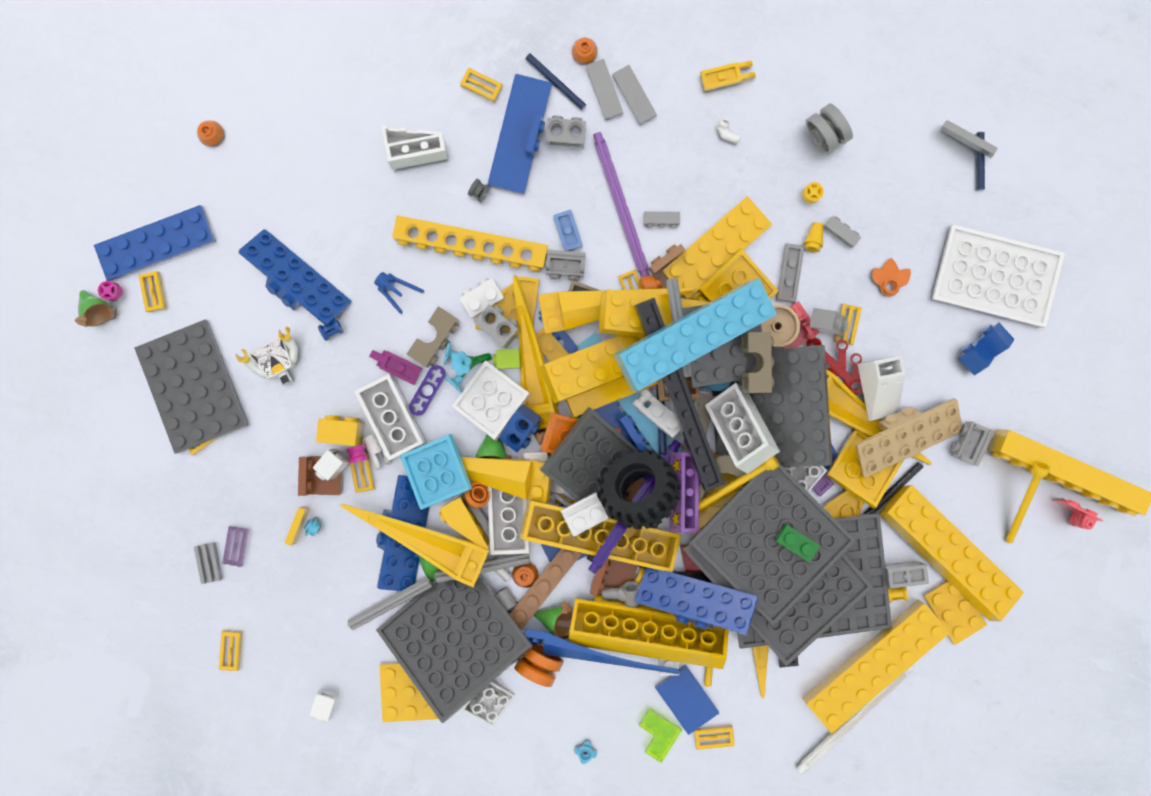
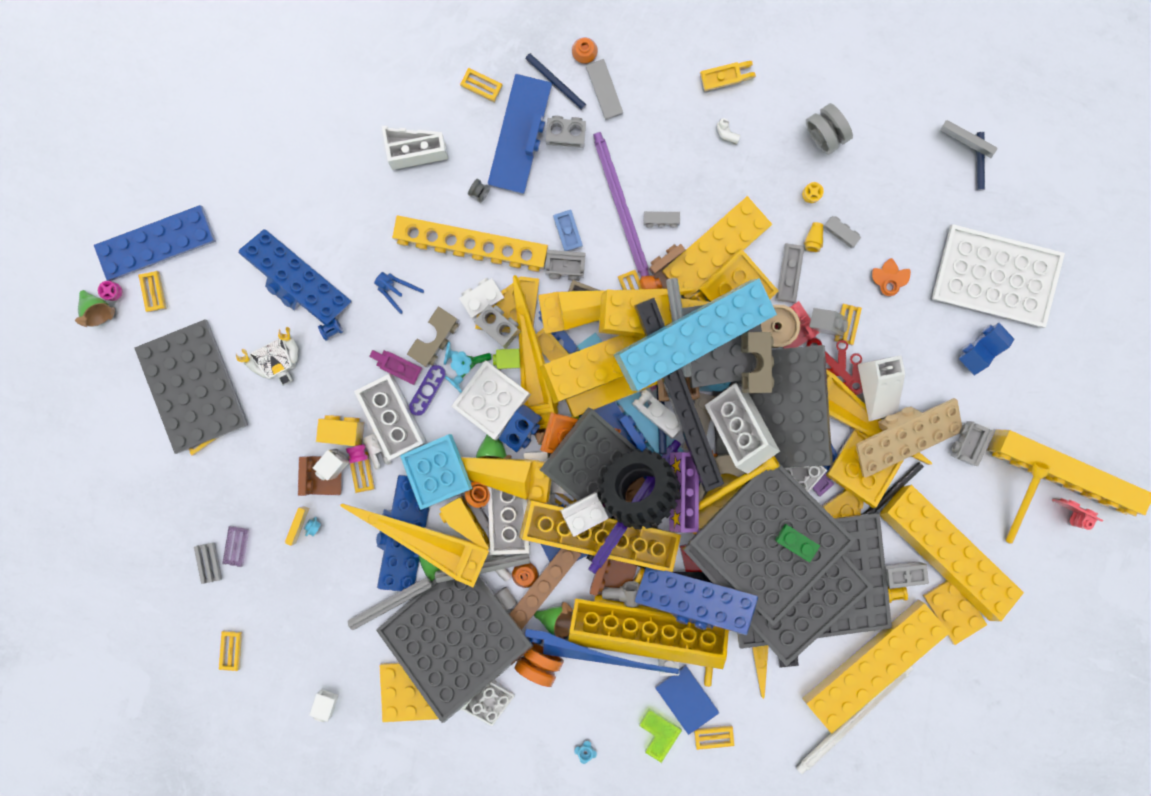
orange cone [197,120,223,146] -> none
light grey tile [612,65,657,125] -> none

